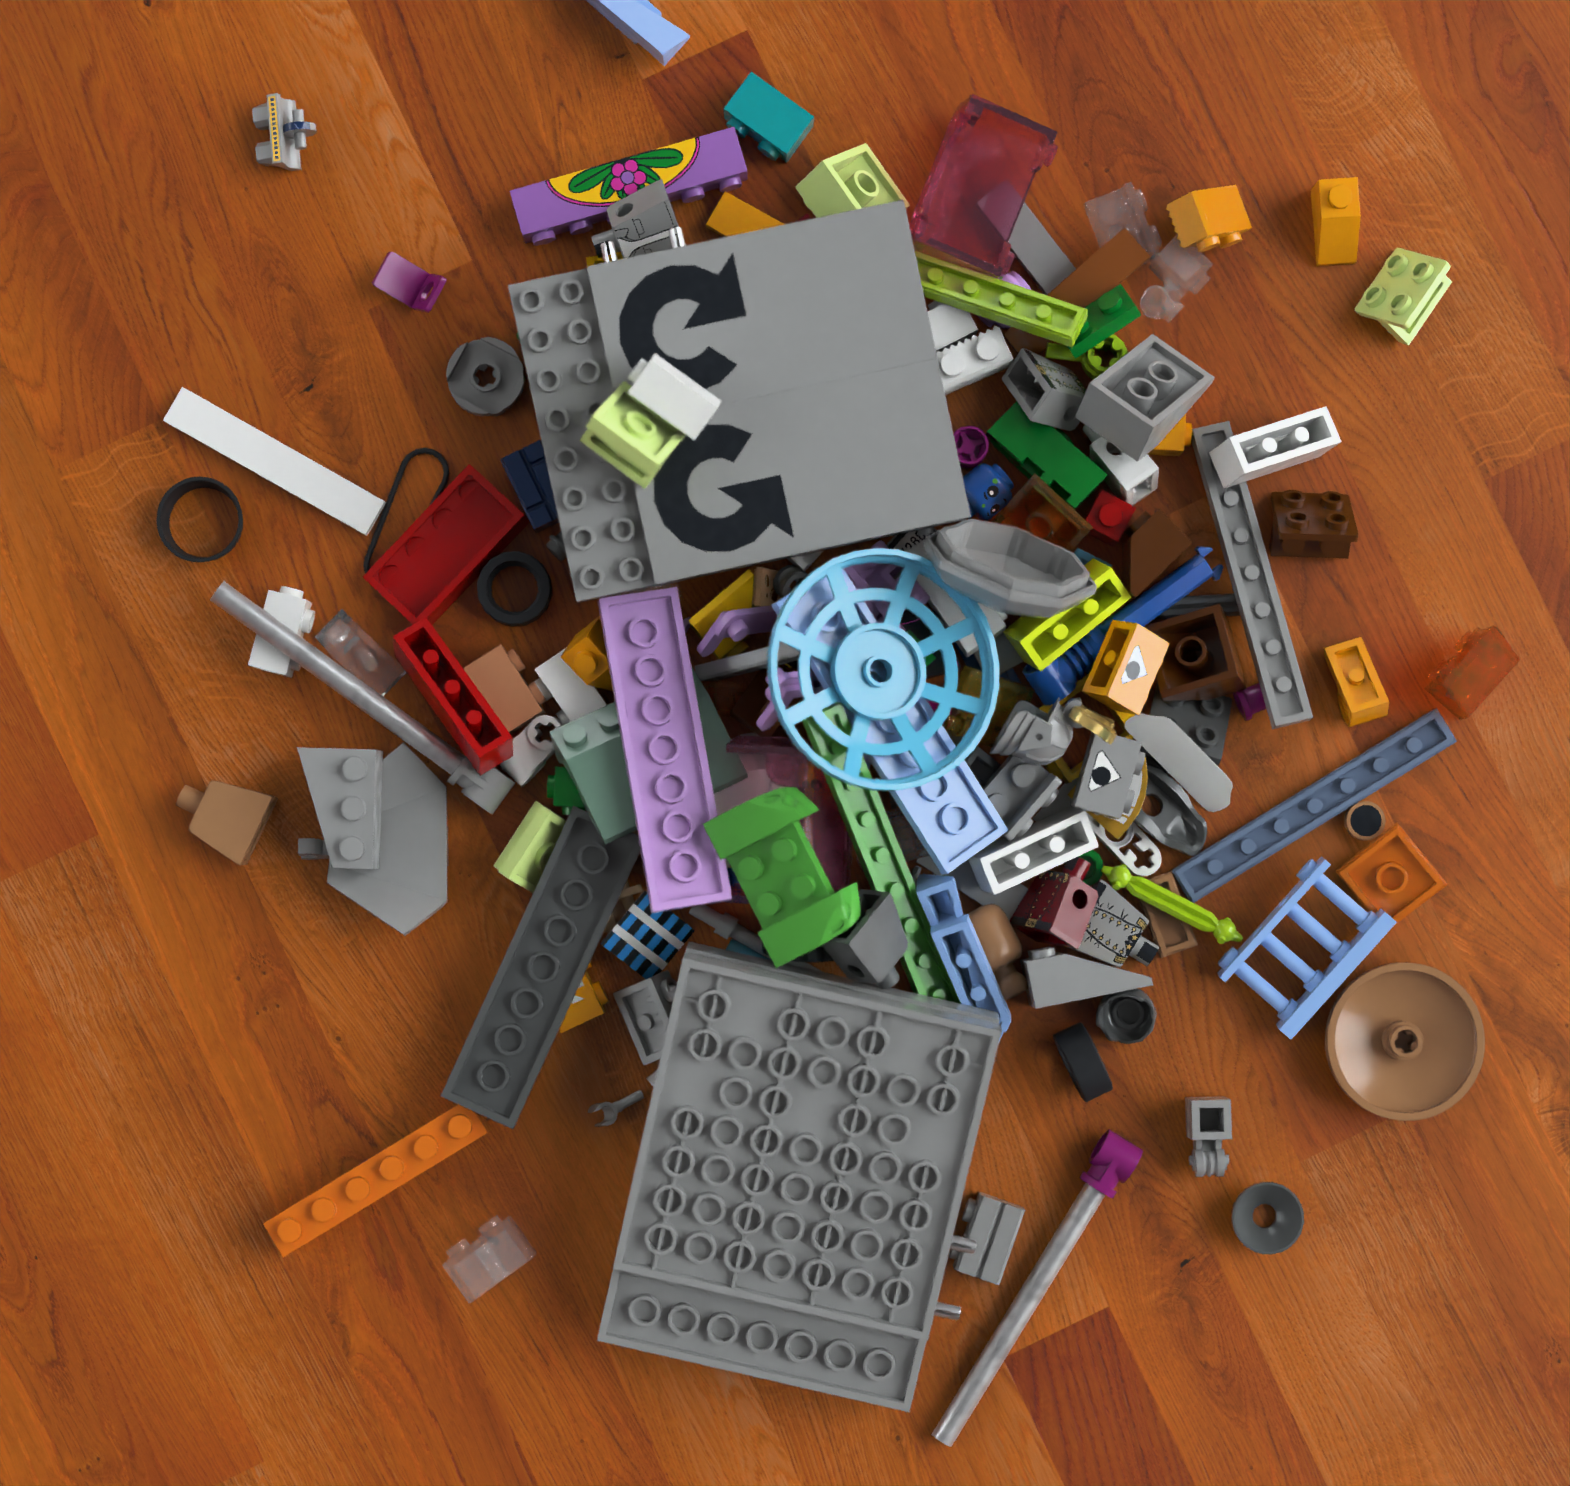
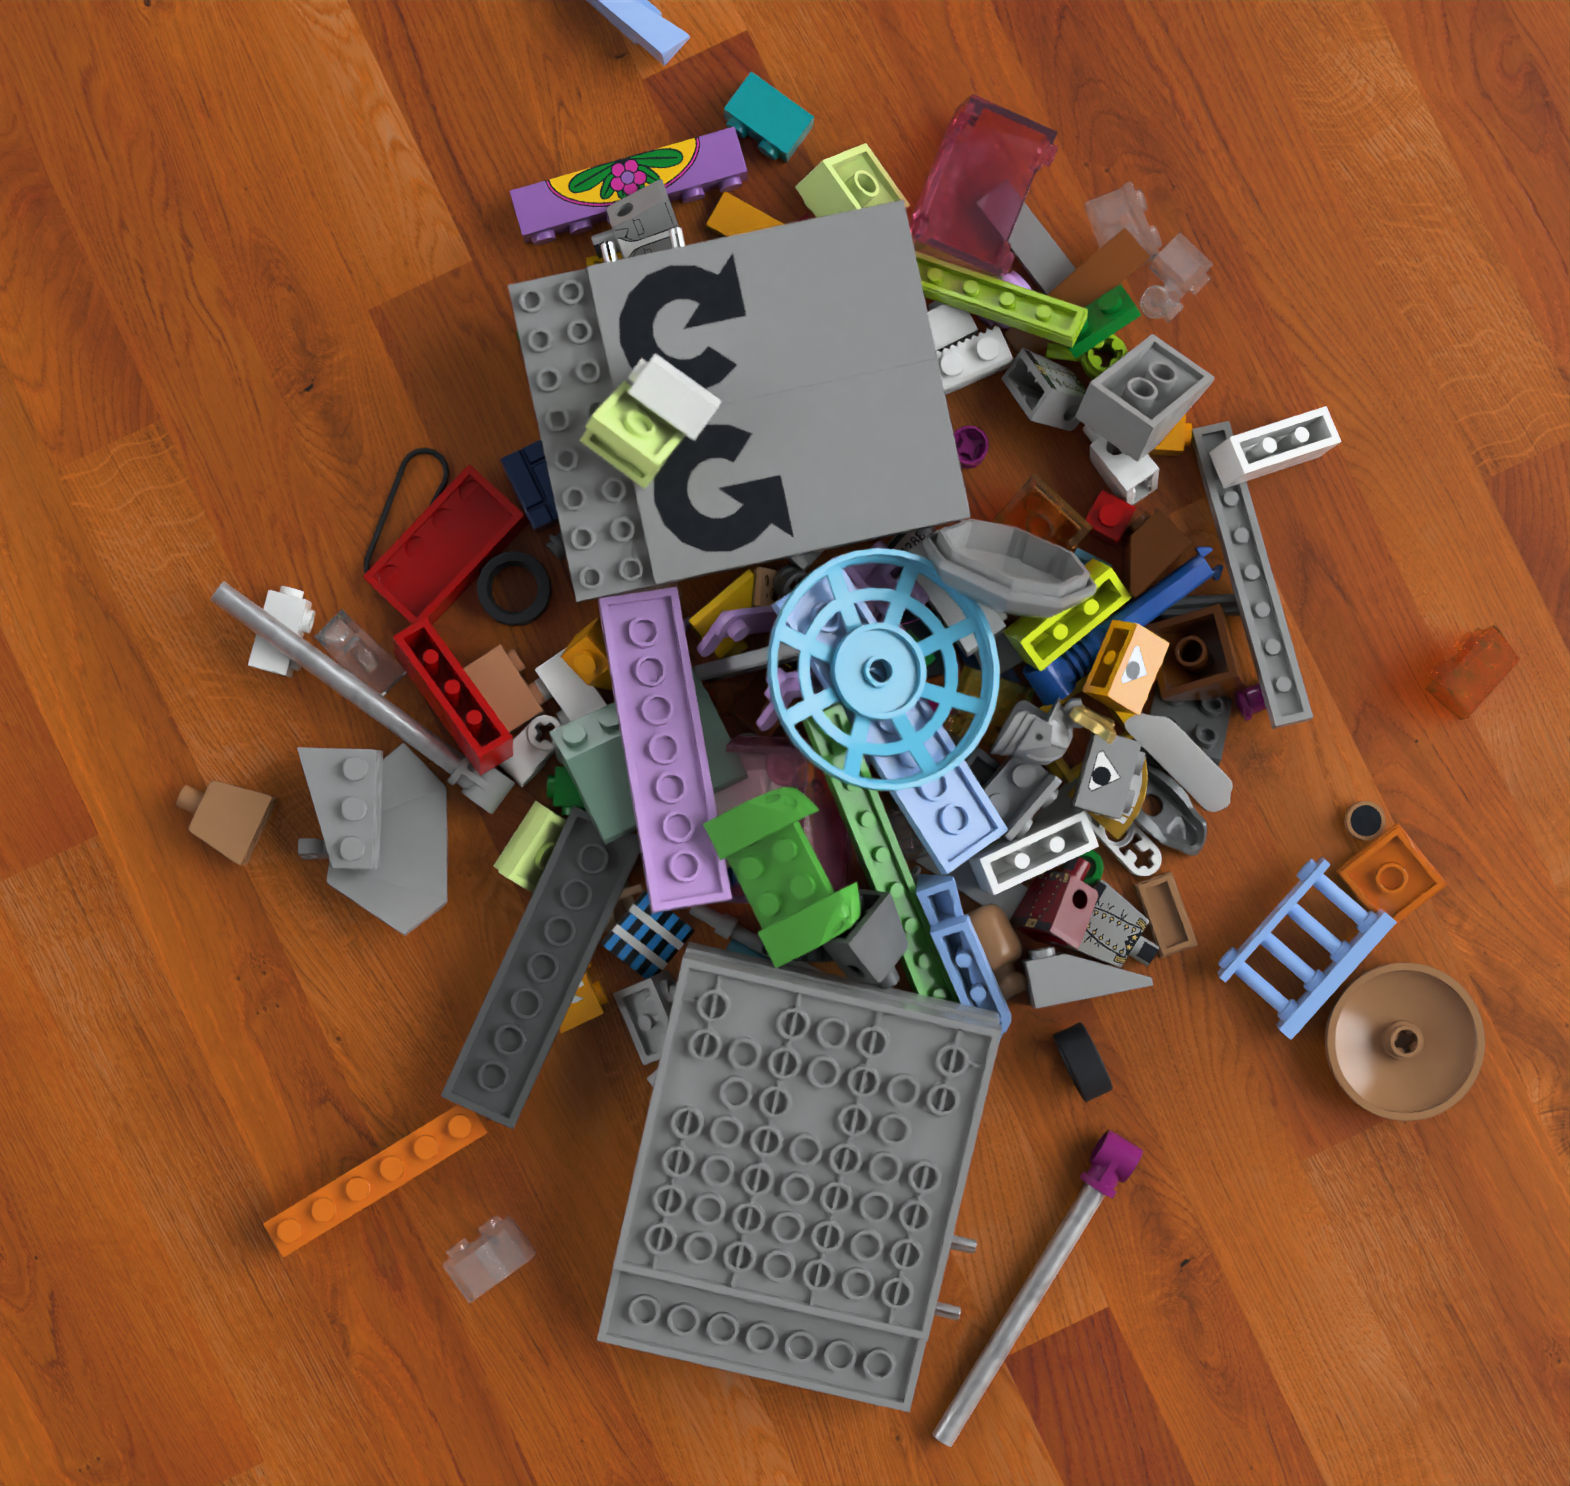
black tyre [156,477,243,562] -> none
white tile [163,387,386,536] -> none
light grey hips [252,93,317,171] -> none
magenta bracket [372,252,447,313] -> none
light grey plate [446,337,525,417] -> none
light grey hand [588,1090,644,1127] -> none
light grey brick [949,1191,1025,1285] -> none
blue head [963,463,1014,521] -> none
green wedge [985,401,1108,518] -> none
dark grey hair [1096,989,1157,1044] -> none
lime wheel [1101,864,1243,944] -> none
light orange brick [1166,184,1252,252] -> none
sand blue tile [1170,708,1457,903] -> none
light grey brick [1185,1096,1232,1177] -> none
dark grey piece [1232,1182,1304,1254] -> none
reddish brown bracket [1269,490,1358,559] -> none
light orange slope [1311,177,1361,266] -> none
light orange plate [1324,637,1389,727] -> none
yellowish green bracket [1355,248,1452,345] -> none

